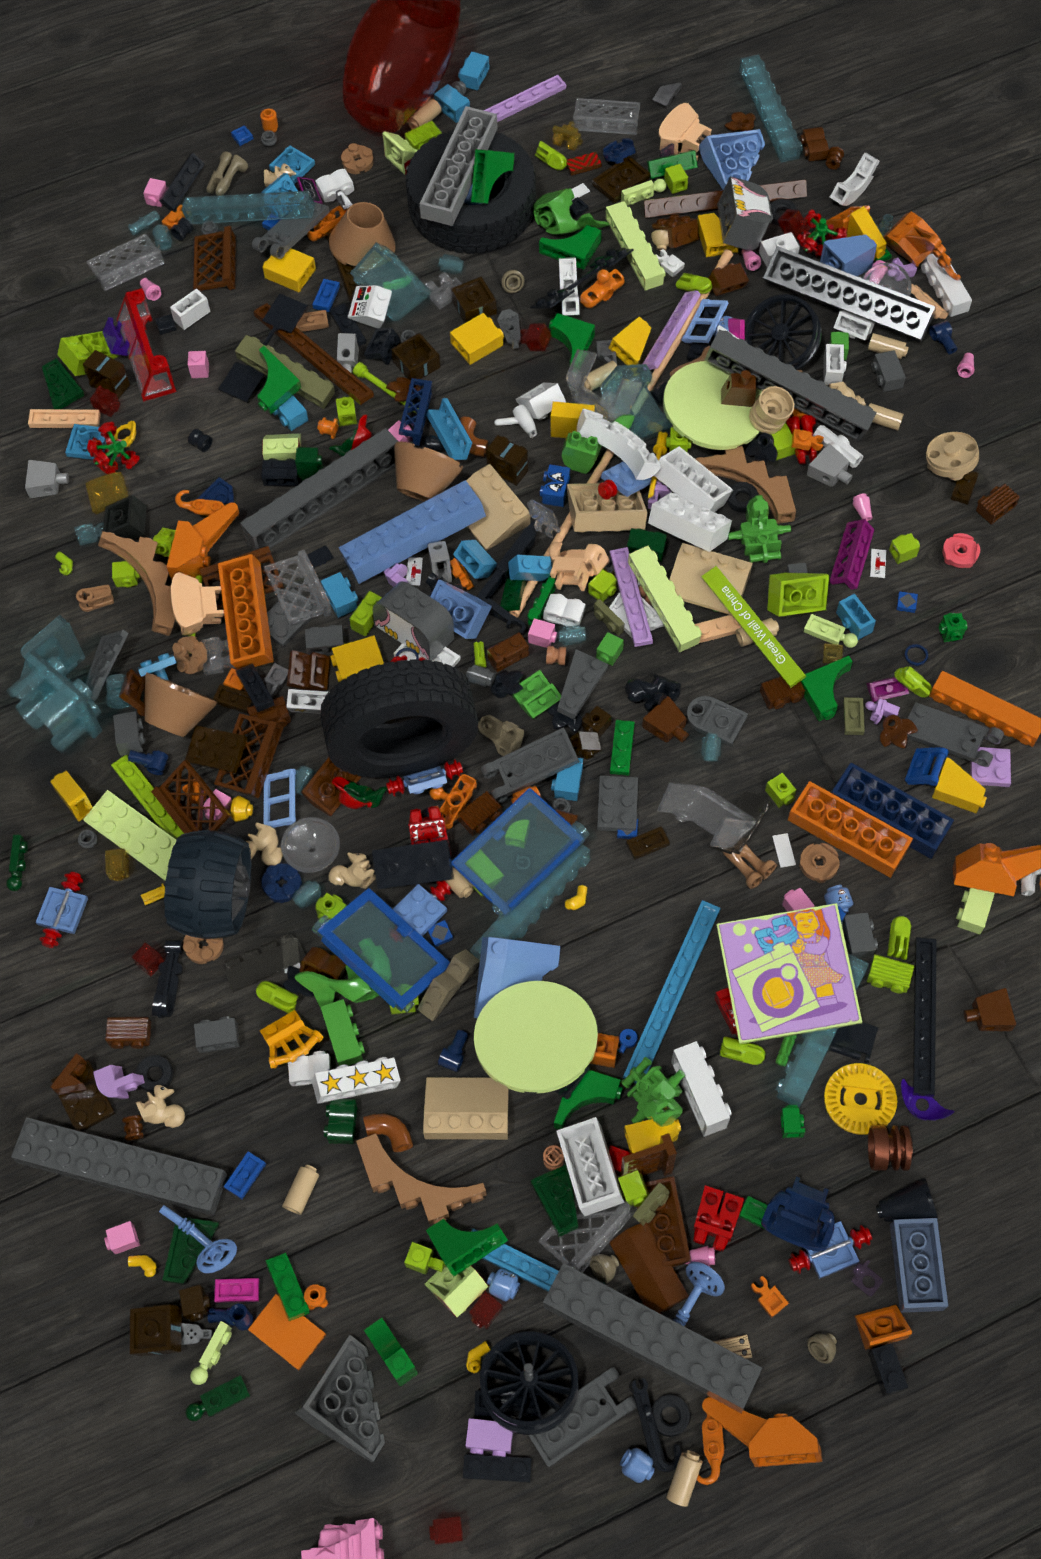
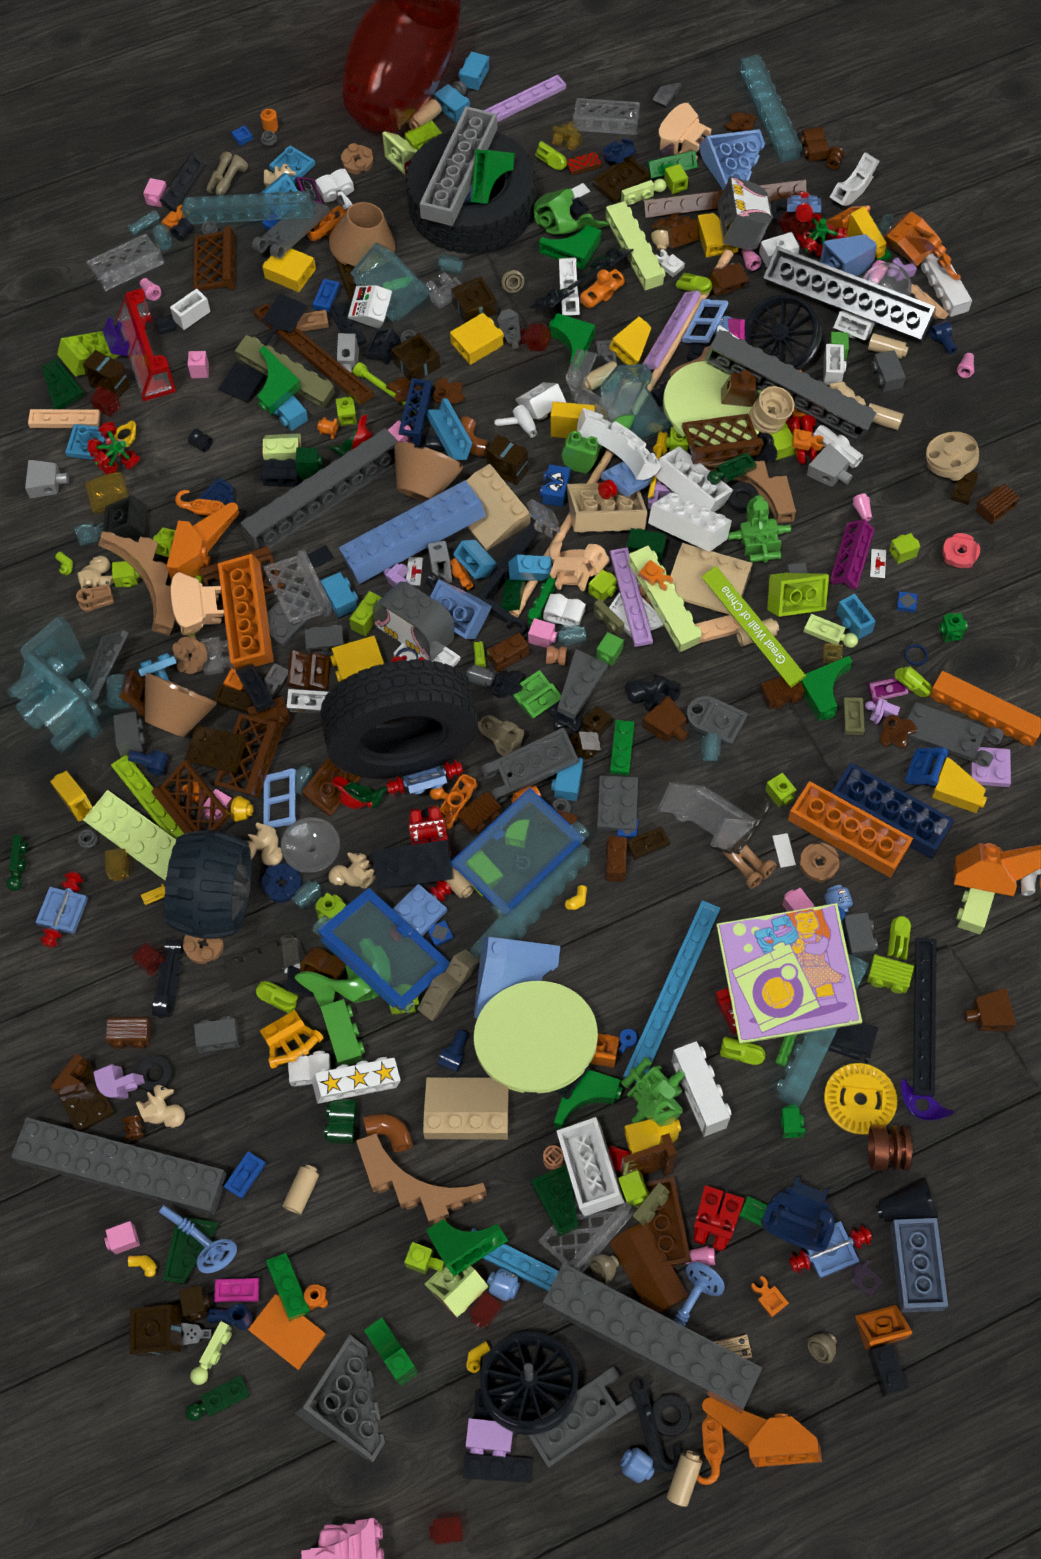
none -> tan animal [77,556,114,589]
none -> reddish brown plate [433,377,465,404]
none -> reddish brown brick [605,836,627,882]
none -> orange plate [638,560,673,591]
none -> reddish brown fence [681,413,764,464]
none -> dark green plate [707,452,757,485]
none -> plate [787,192,821,222]

